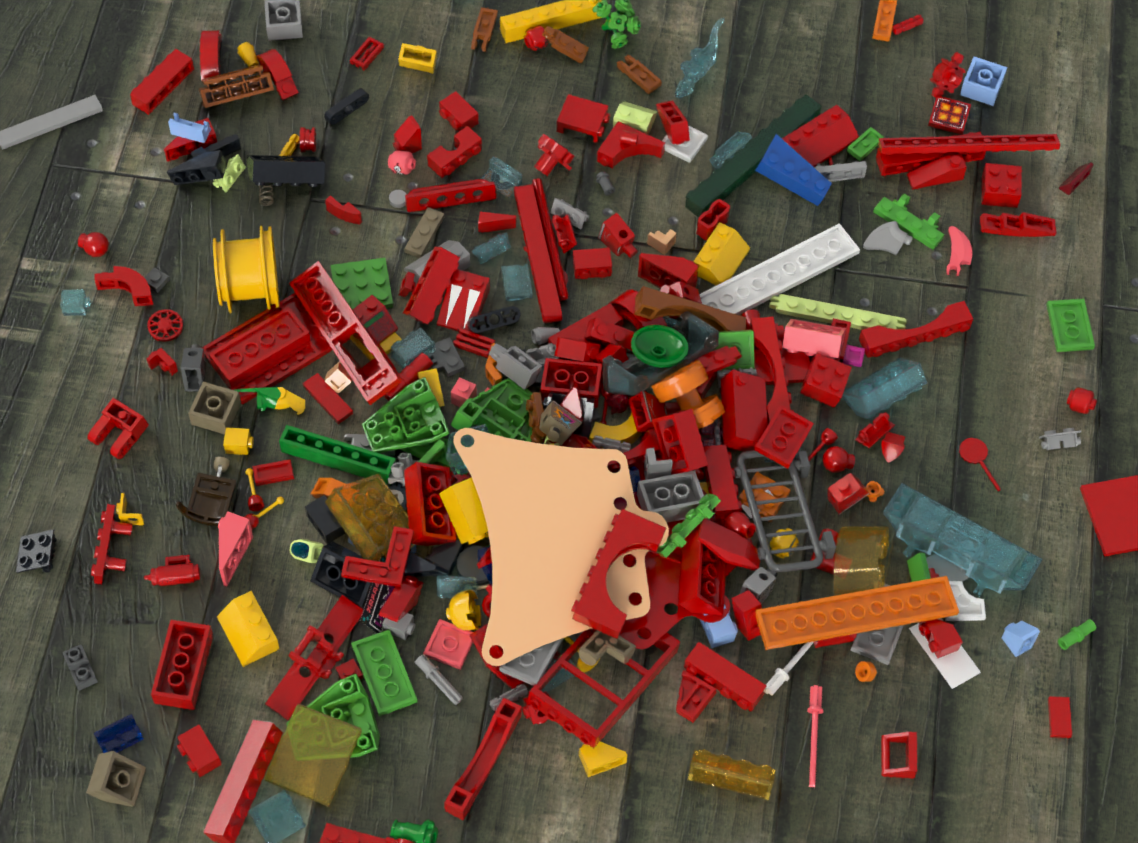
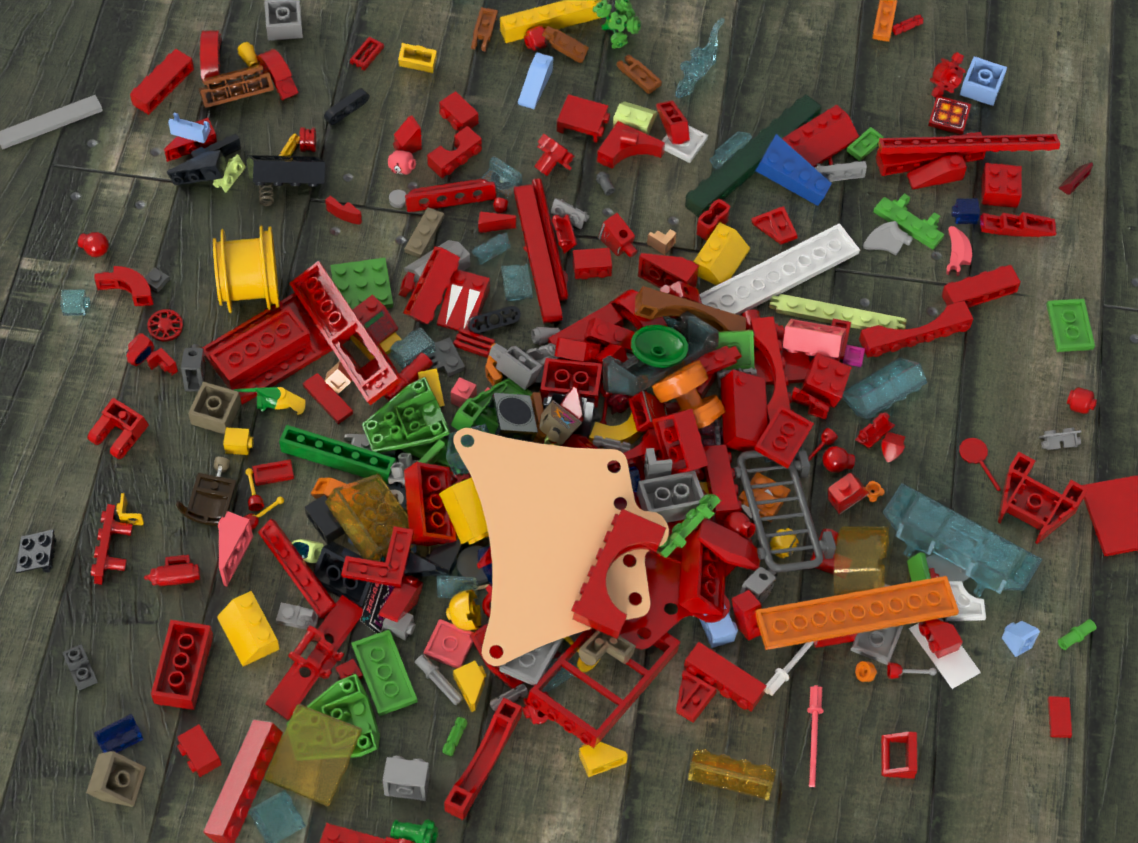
none -> red rock [126,333,154,366]
none -> red tile [258,519,337,618]
none -> light grey hinge [276,603,319,630]
none -> light grey brick [383,756,430,801]
none -> bright green axle [443,717,467,756]
none -> yellow slope [453,661,486,712]
none -> black panel [488,393,538,442]
none -> red hinge [493,198,508,213]
none -> light blue slope [518,52,553,109]
none -> red wing [751,206,797,245]
none -> red slope [791,387,831,420]
none -> hinge [887,662,937,679]
none -> red brick [941,265,1021,308]
none -> clear blue brick [951,199,980,224]
none -> red wedge [998,451,1088,544]

